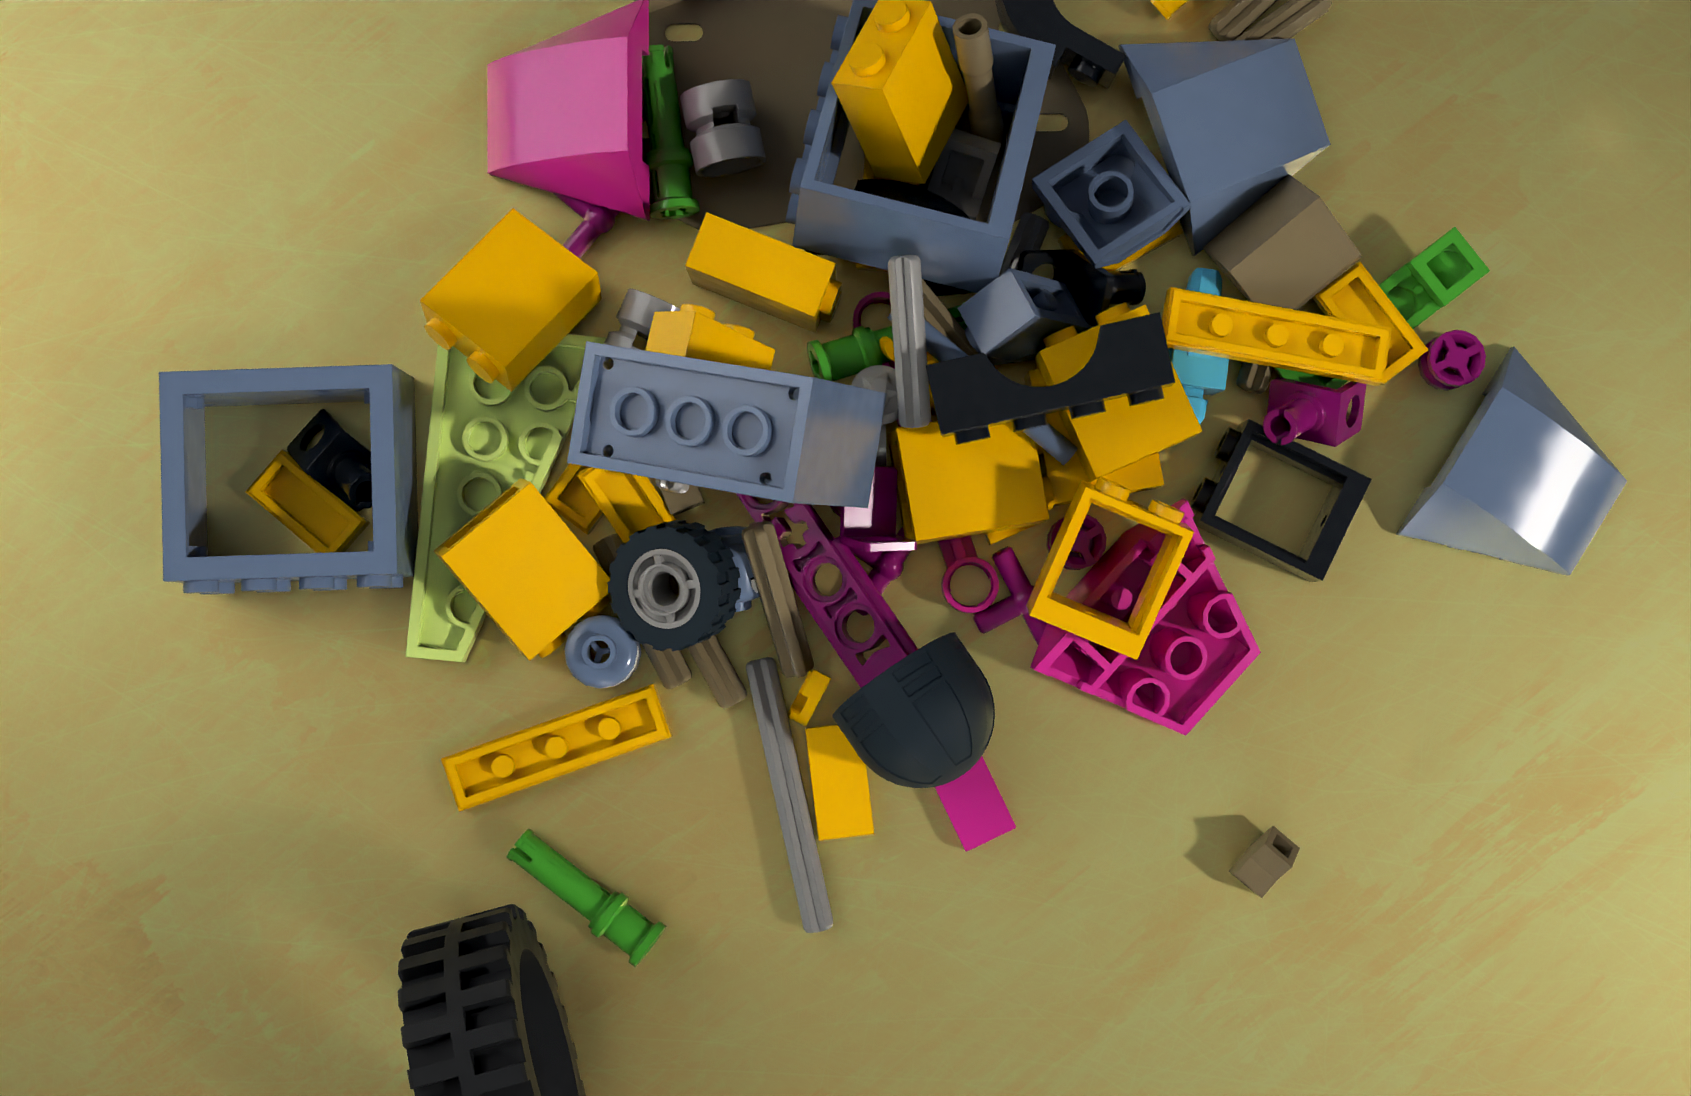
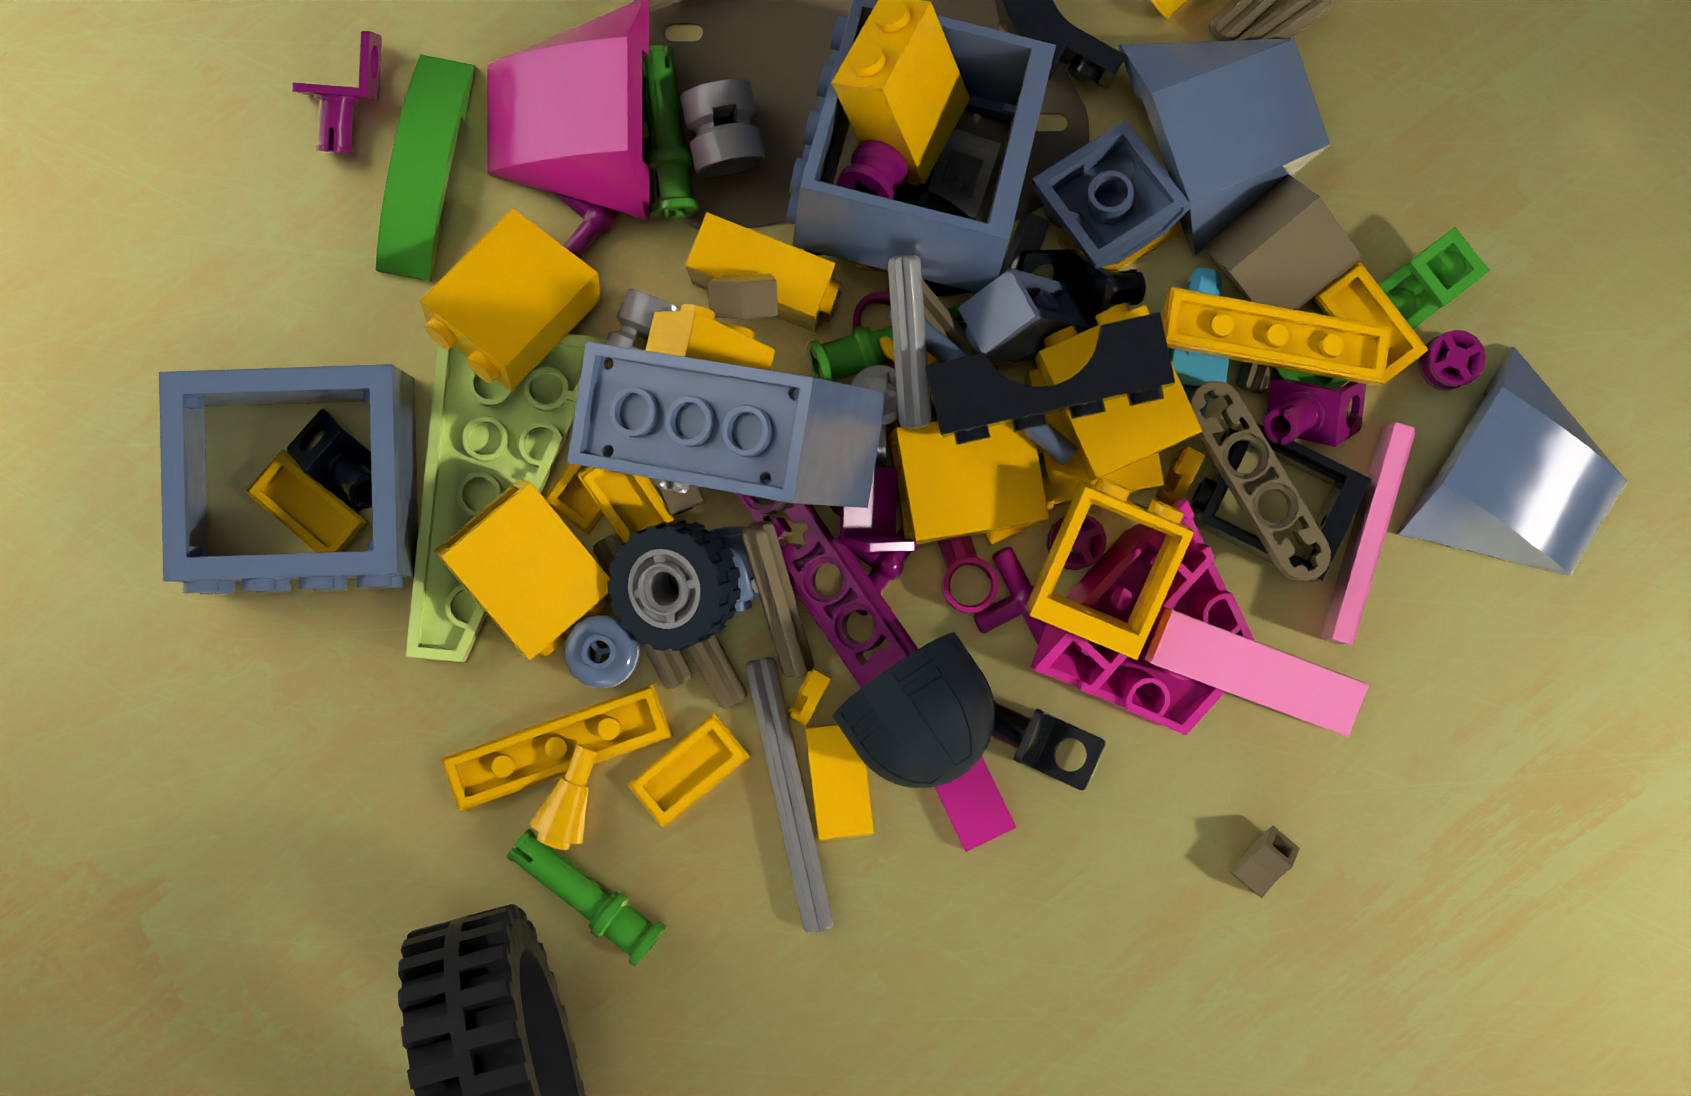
dark tan piece [953,13,1006,157] -> none
none -> magenta bracket [292,31,382,154]
none -> bright green slope [375,54,476,282]
none -> yellow cone [530,743,598,850]
none -> yellow tile [627,713,750,828]
none -> dark tan piece [707,273,778,319]
none -> magenta wheel [836,140,908,200]
none -> black bracket [992,700,1107,791]
none -> bright pink tile [1144,607,1369,737]
none -> yellow tile [1156,447,1206,505]
none -> dark tan beam [1189,381,1331,581]
none -> bright pink tile [1320,422,1416,645]

